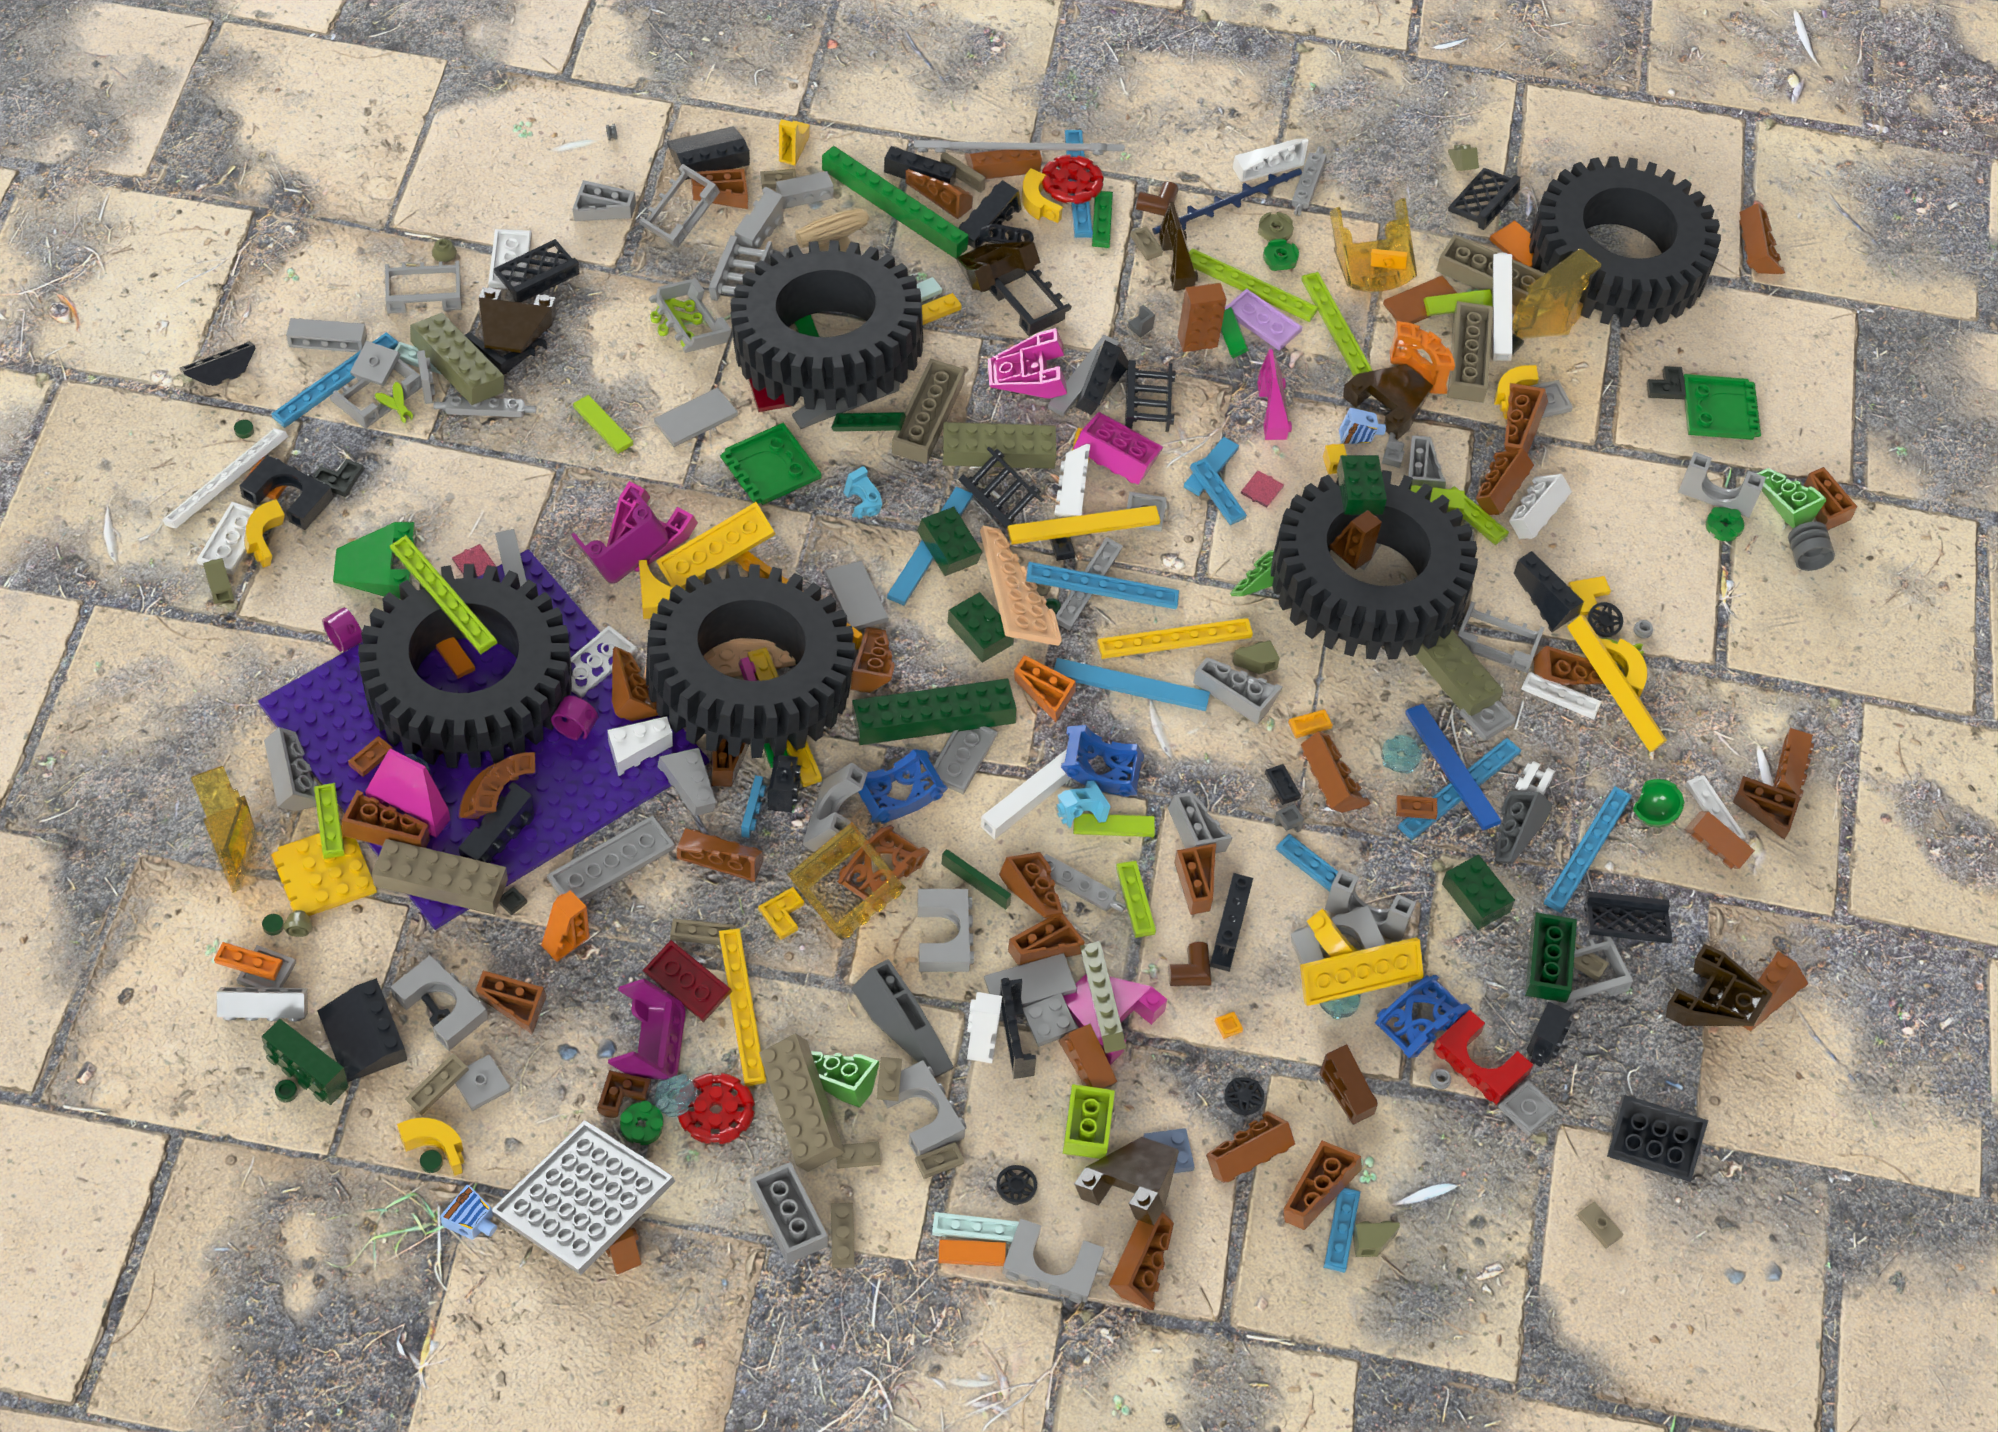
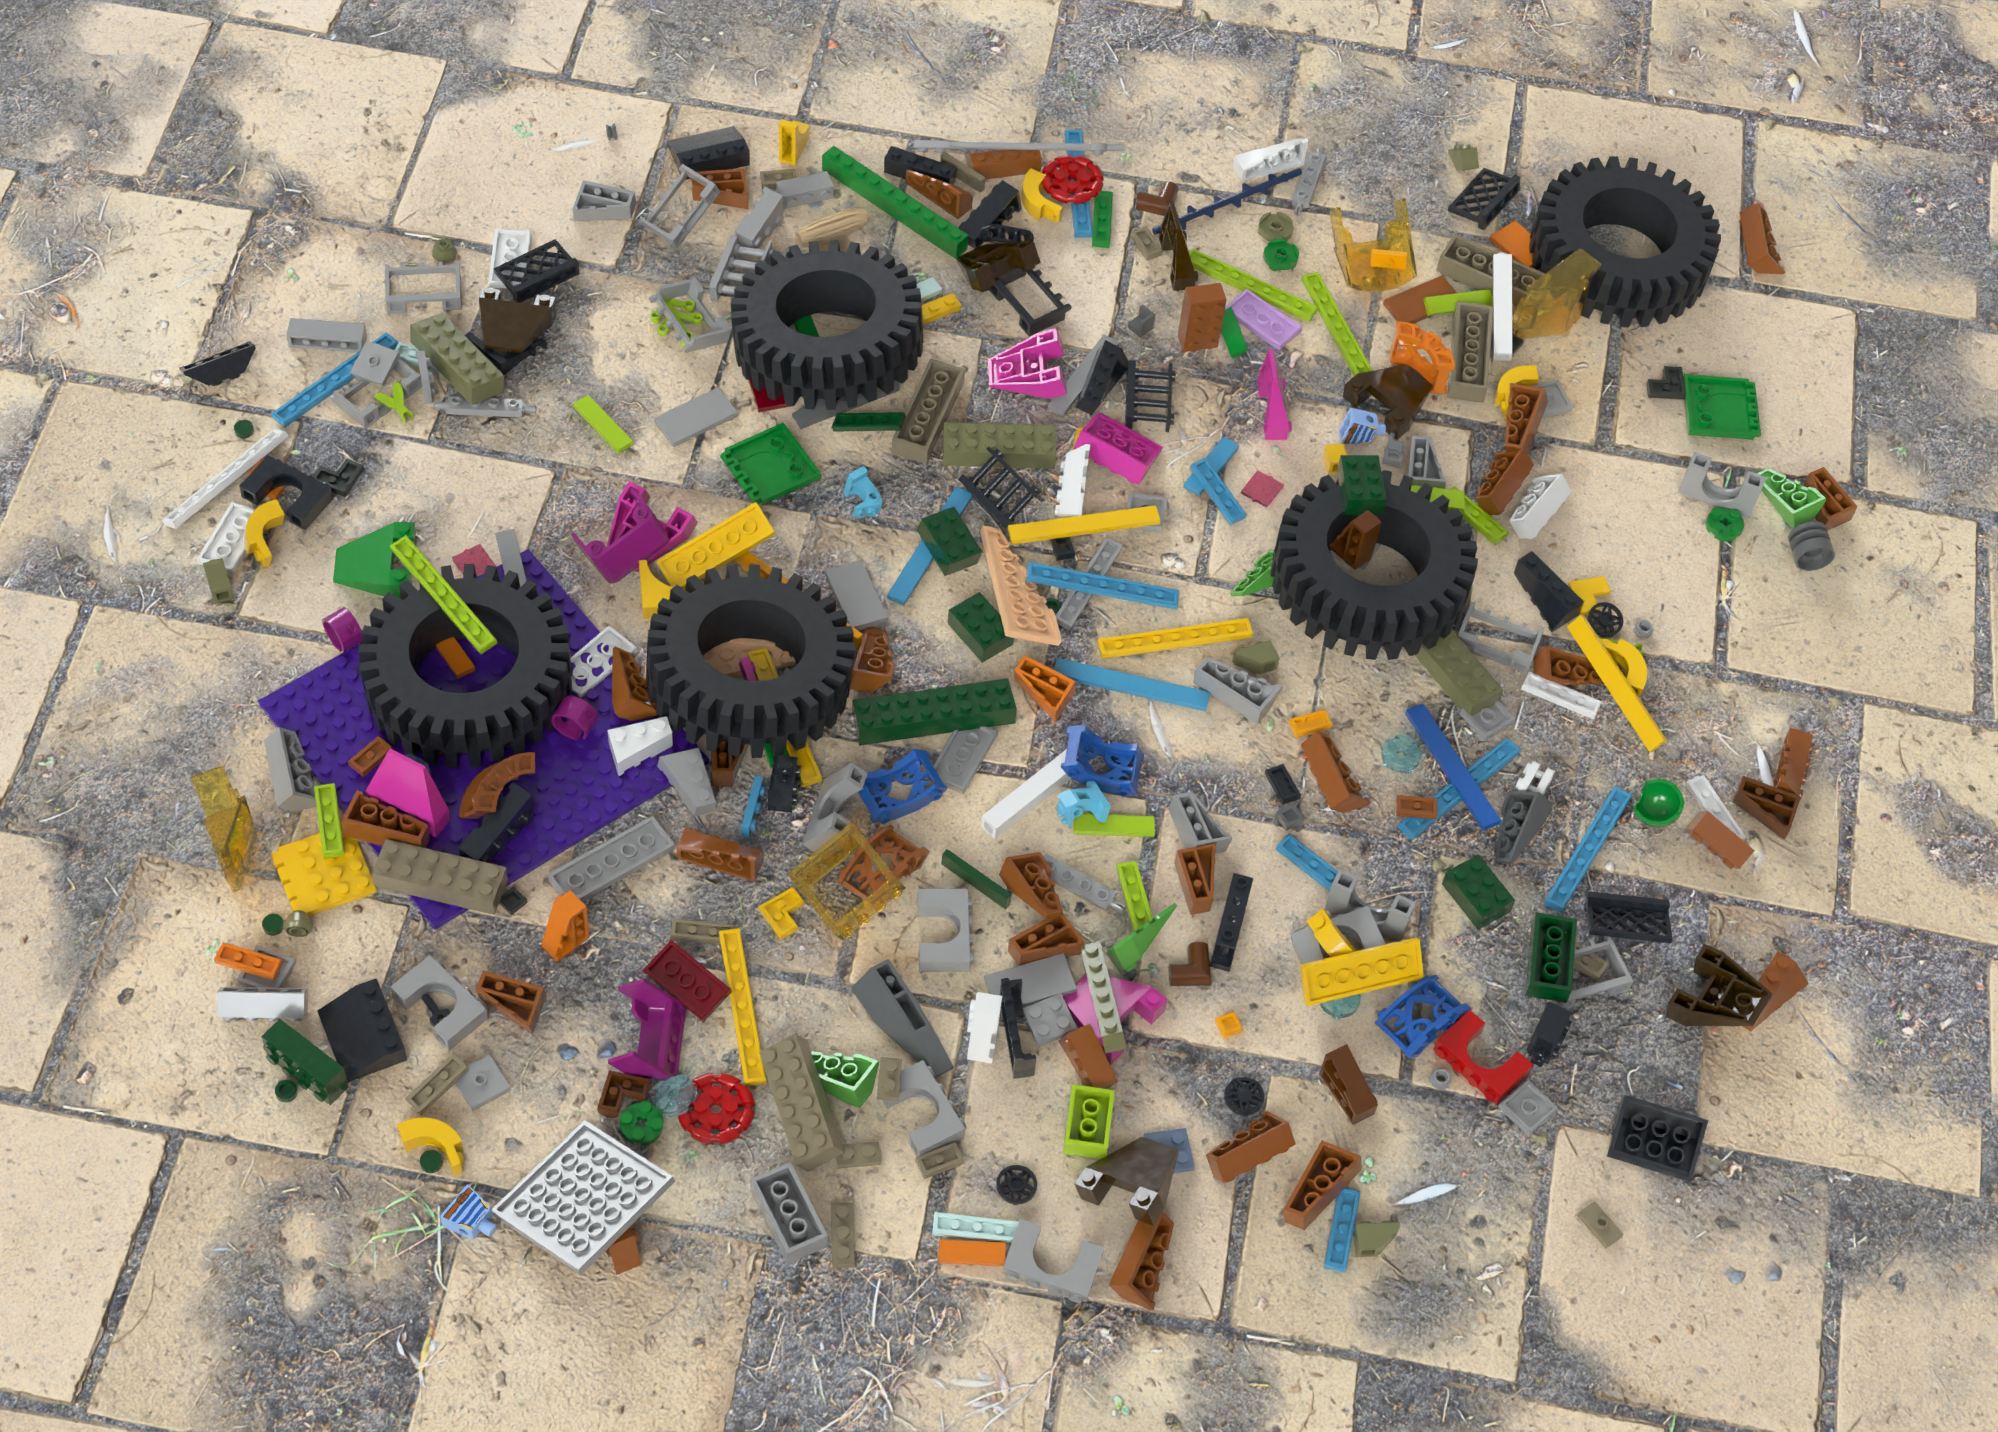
none -> bright green wedge [1106,903,1177,973]

